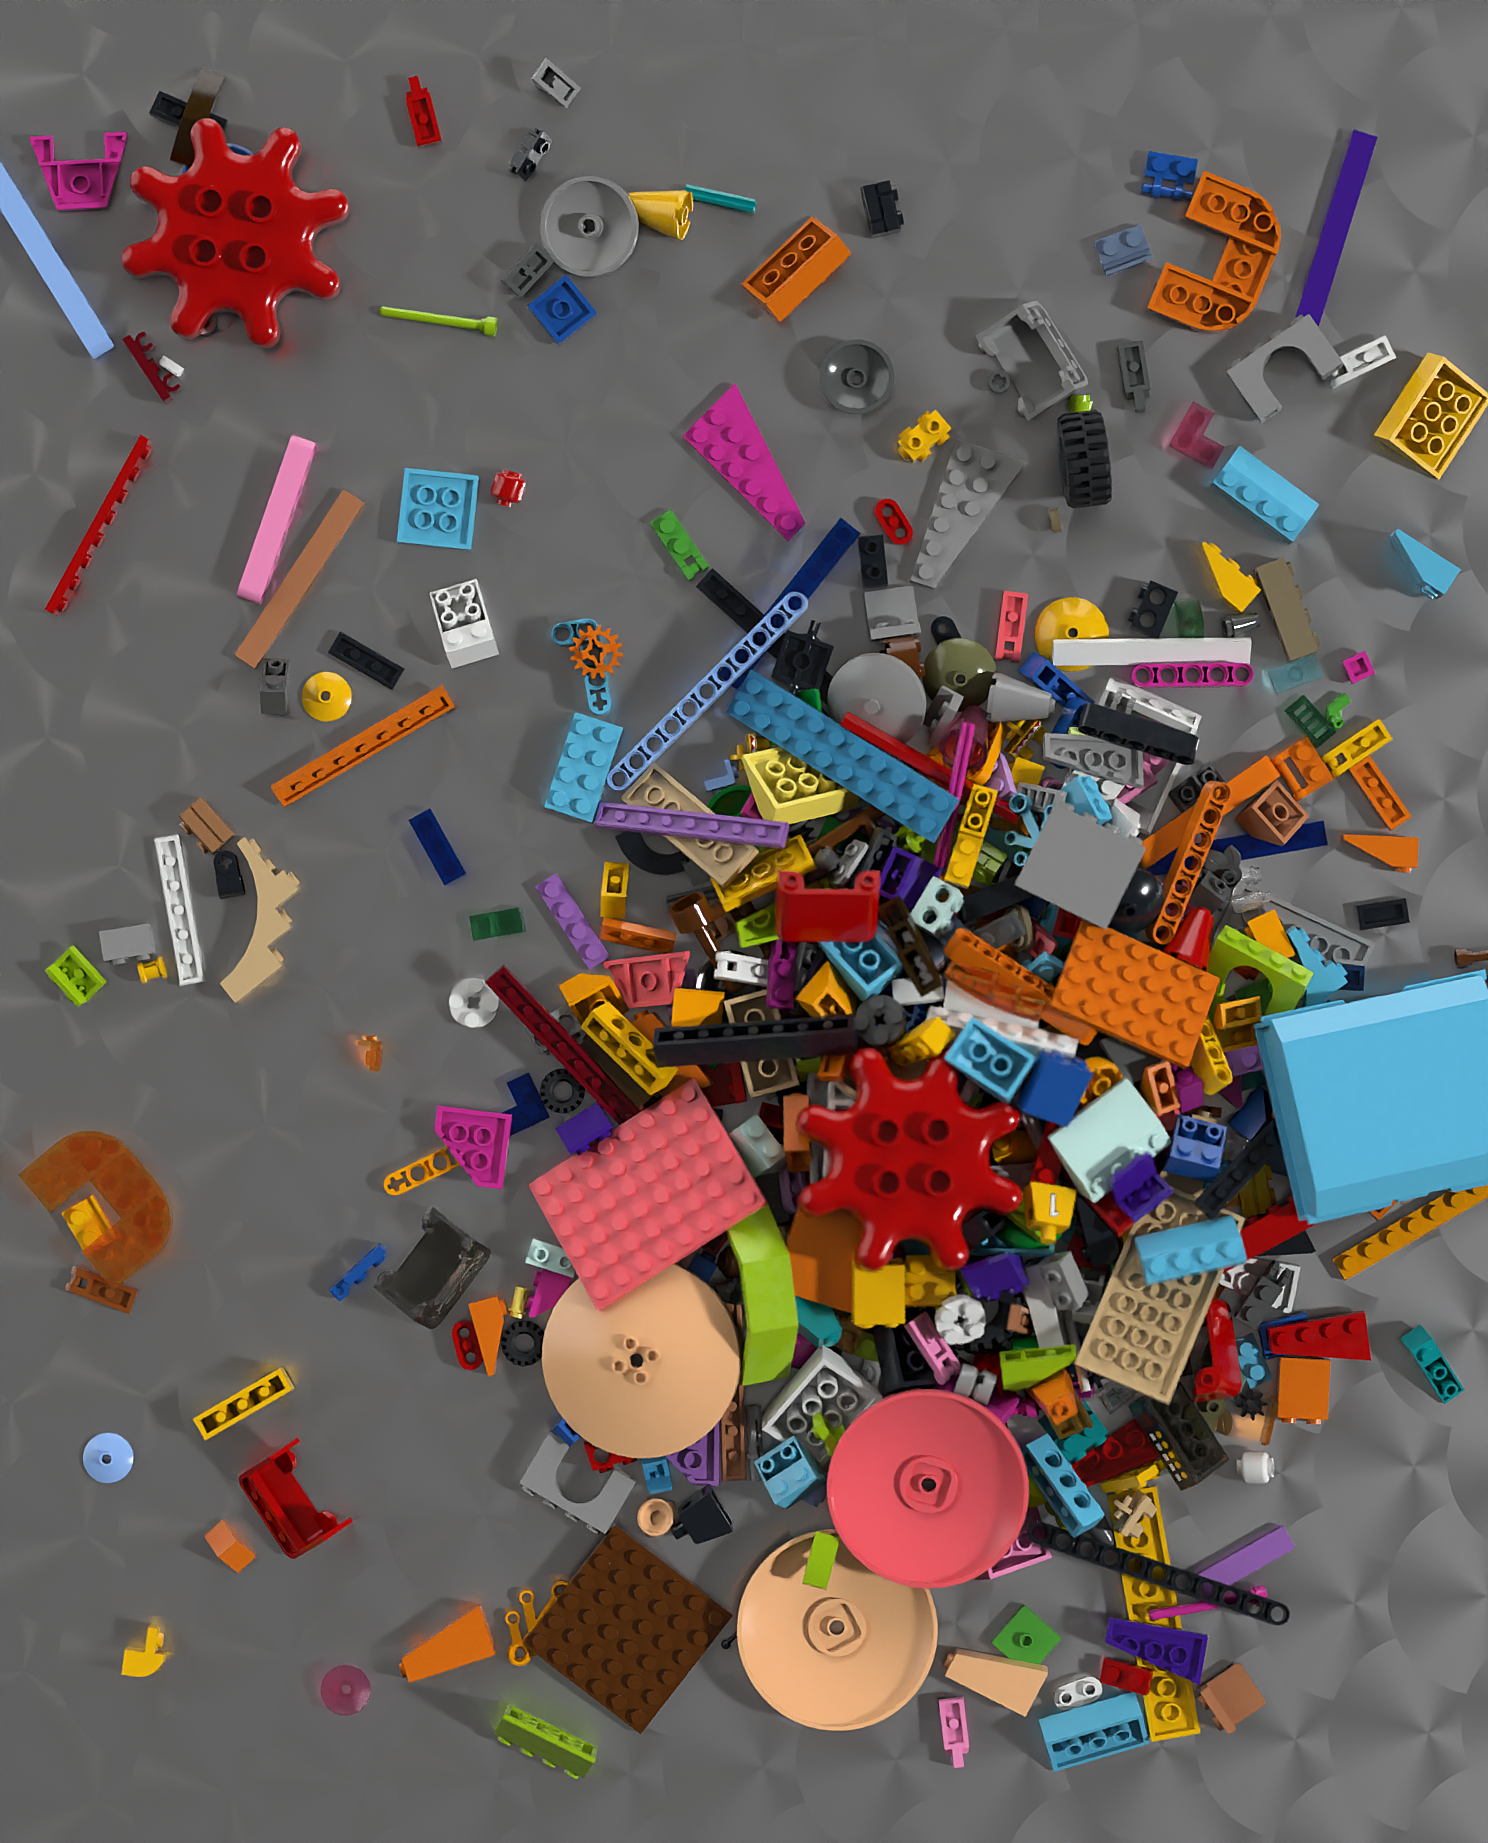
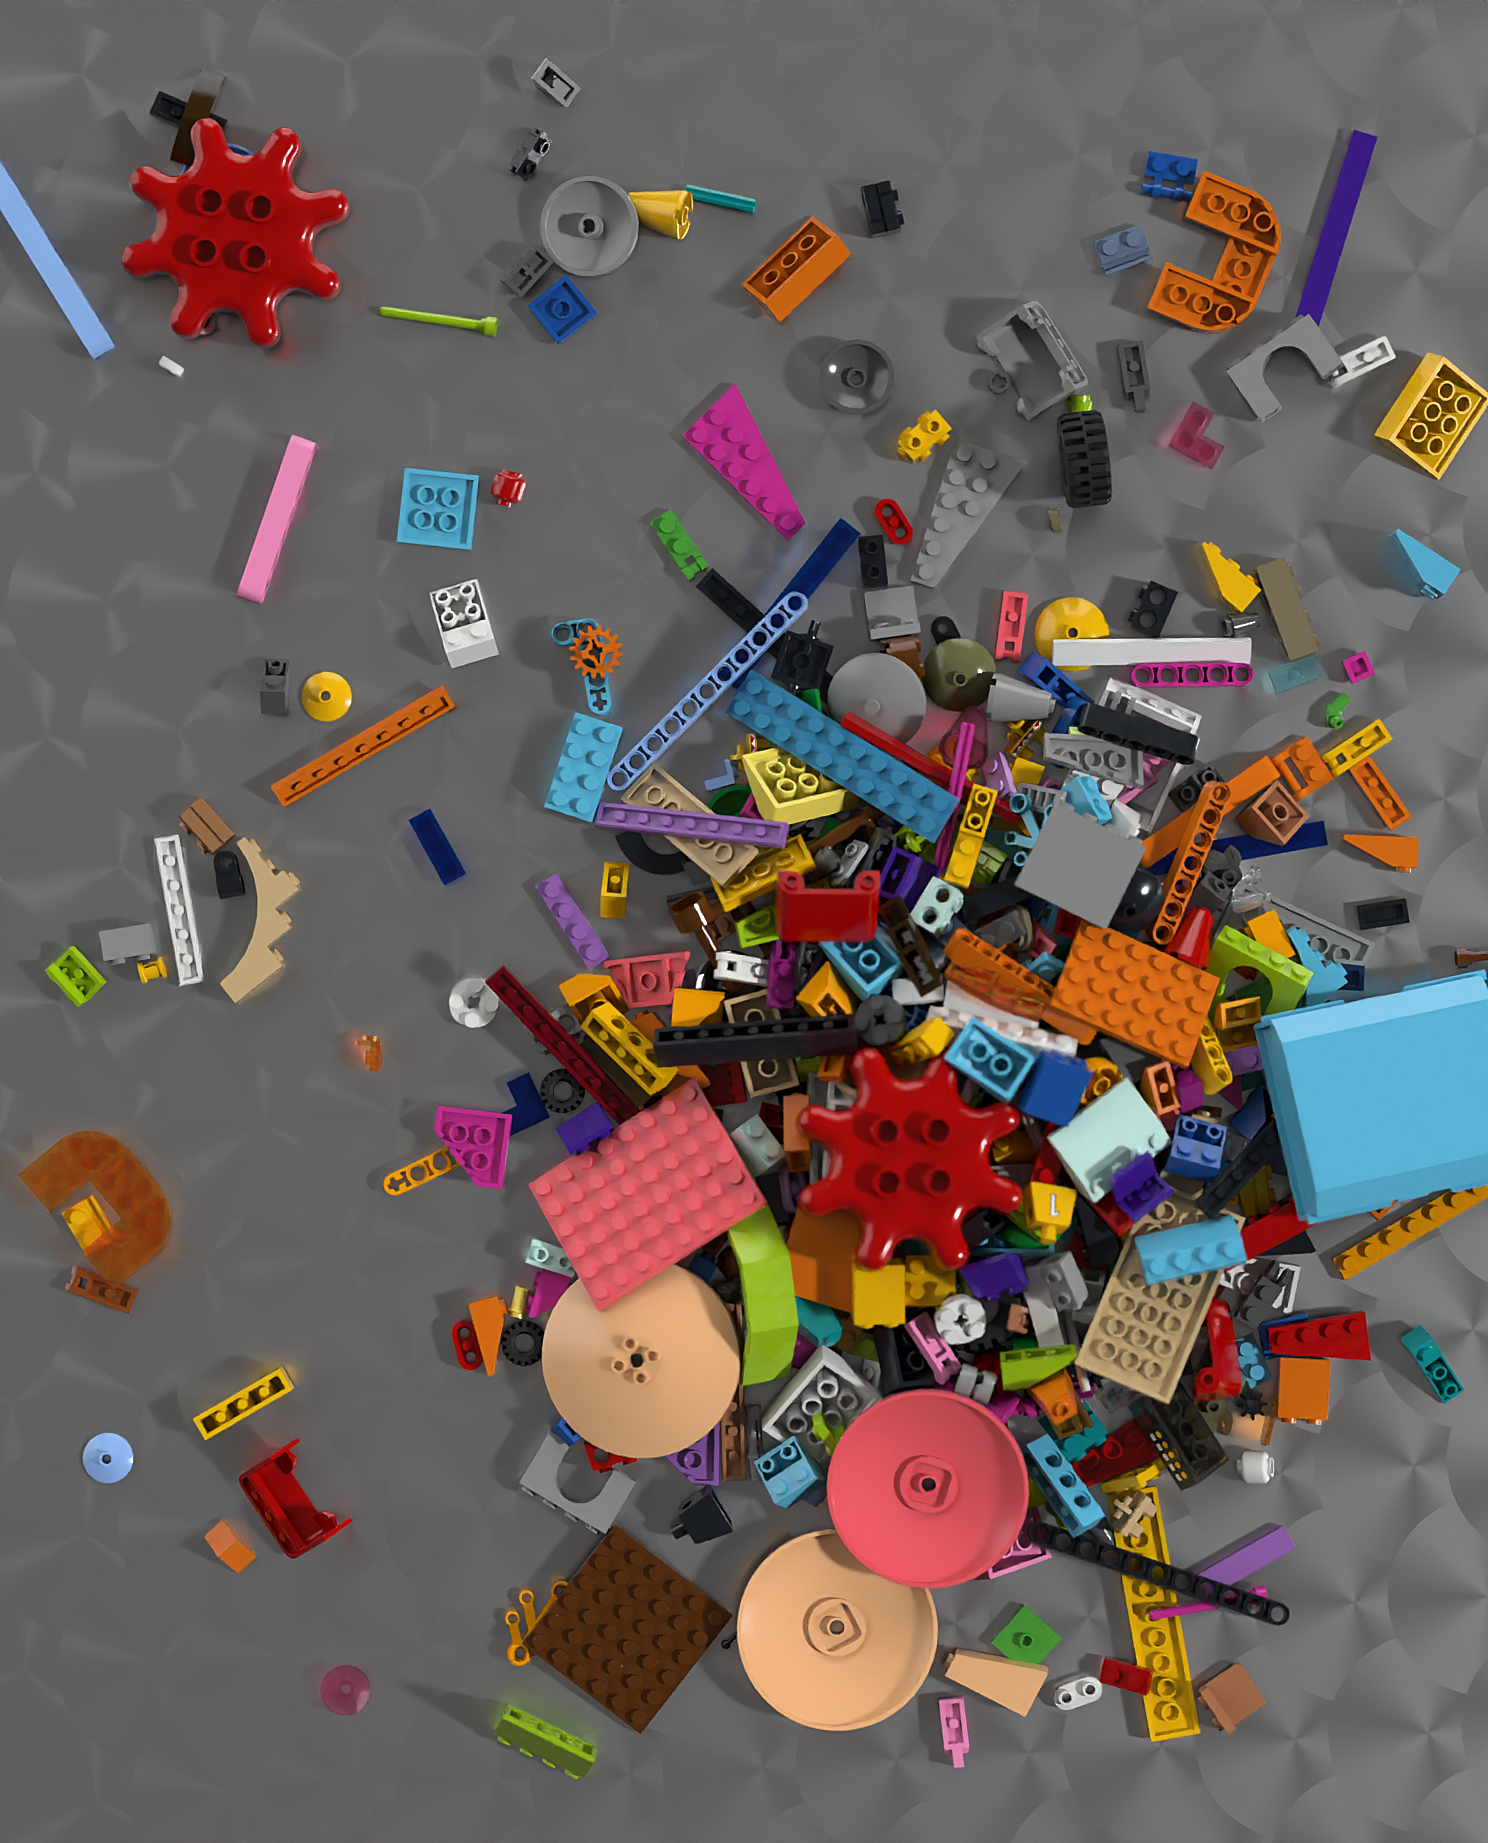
dark pink wing [30,132,128,211] -> none
red plate [45,435,153,616] -> none
yellow brick [121,1625,167,1677] -> none
dark red plate [122,332,181,404] -> none
nougat tile [234,489,365,669] -> none
black tile [328,631,405,691] -> none
blue hinge [329,1243,386,1301] -> none
clear smoke windscreen [373,1207,491,1329] -> none
orange slope [399,1604,496,1683] -> none
red hinge [405,76,442,147] -> none
clear green slope [469,907,526,941] -> none
orange plate [599,917,677,954] -> none
light nougat piece [637,1499,676,1538] -> none
dark azure bracket [641,1455,672,1494] -> none
lime slope [802,1531,840,1590] -> none
light grey bracket [922,686,964,748] -> none
light orange beam [966,722,1007,786] -> none
medium azure slope [1039,1692,1149,1772] -> none
dark purple wing [1105,1617,1208,1685] -> none
clear green slope [1174,599,1204,638] -> none
medium azure slope [1210,446,1319,545] -> none
clear green slope [1284,695,1336,749] -> none

